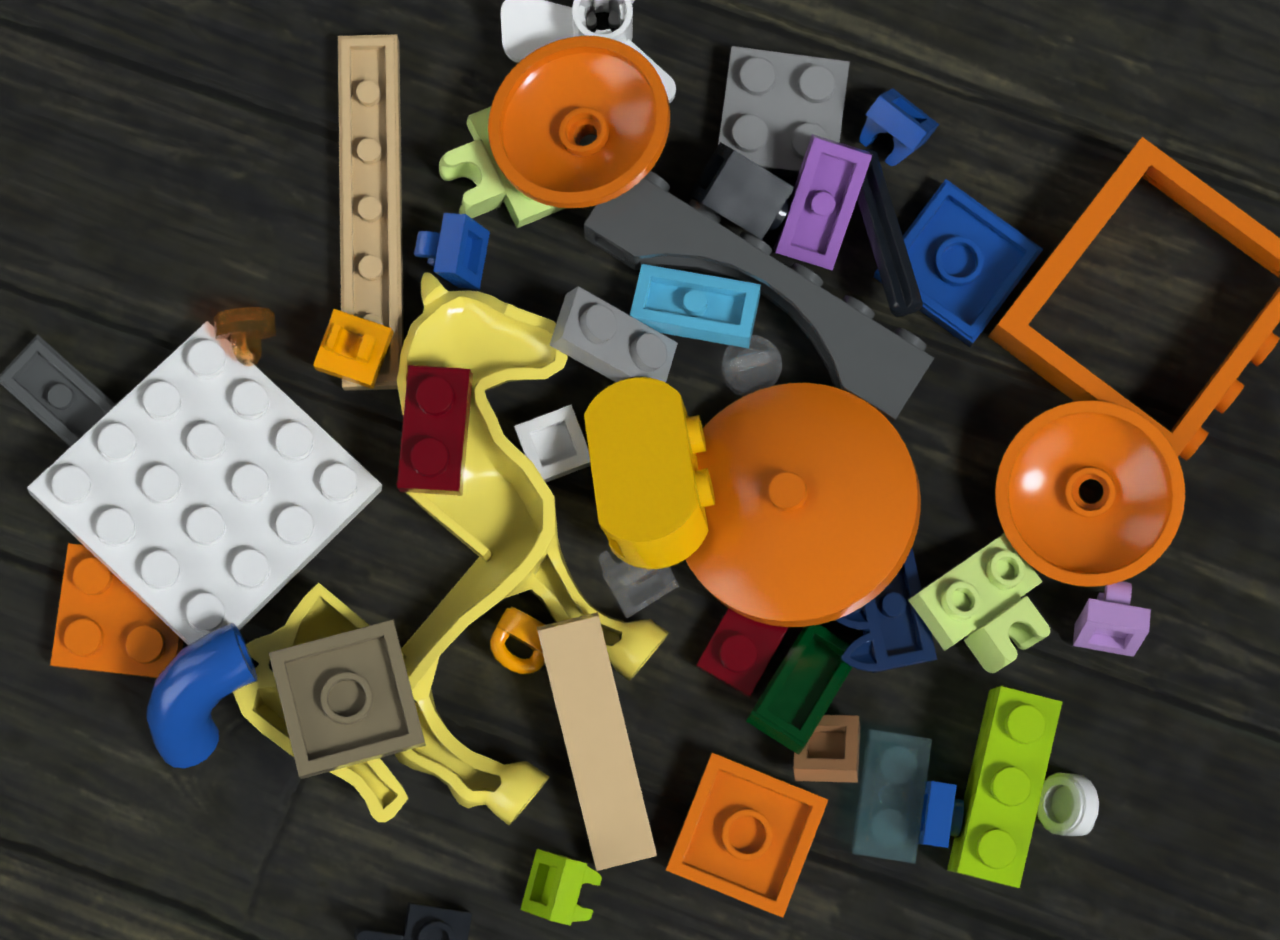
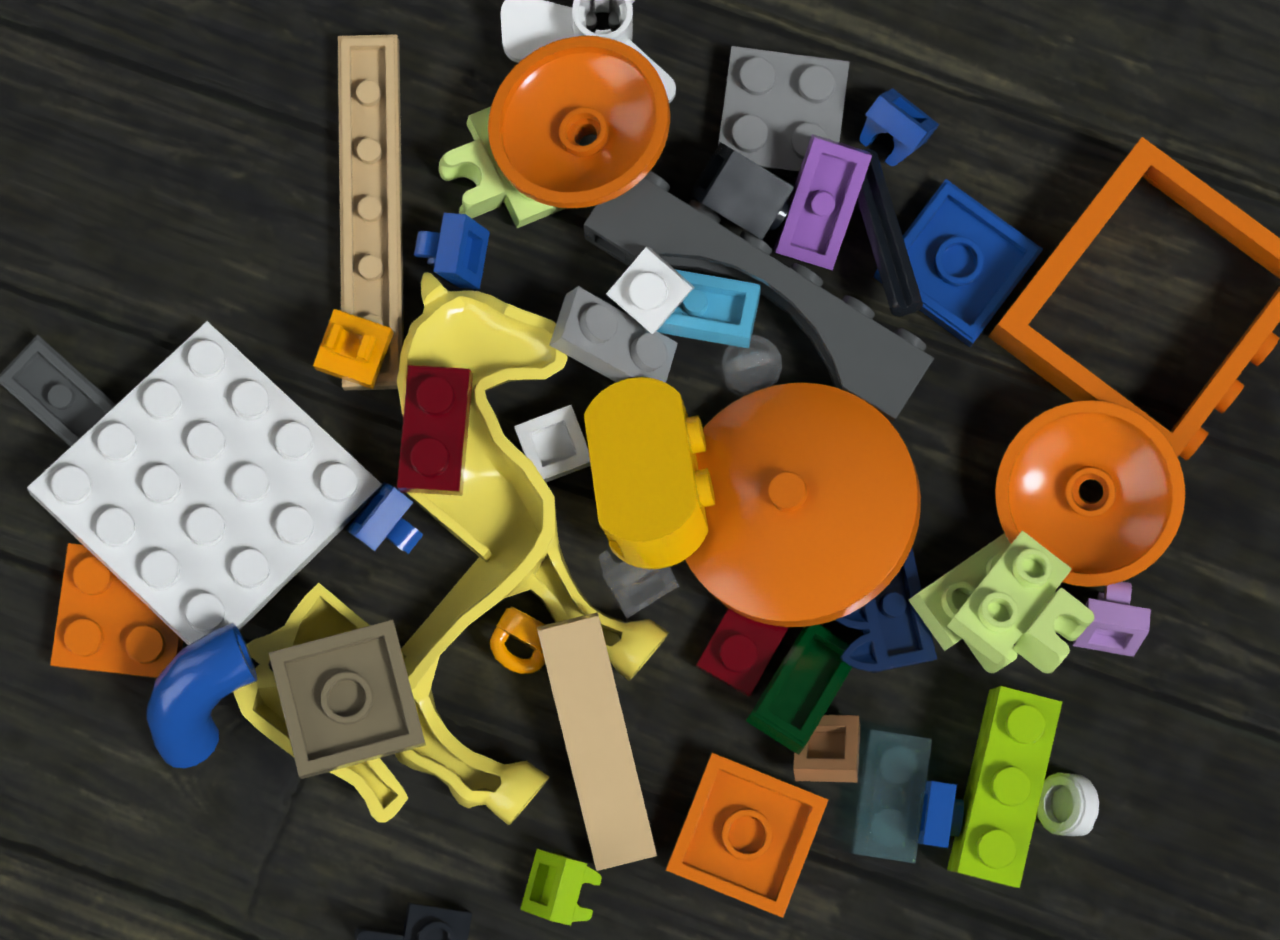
clear orange tile [213,307,277,367] -> none
none -> tile [346,482,423,554]
none -> white plate [606,247,695,334]
none -> yellowish green plate [947,531,1095,674]

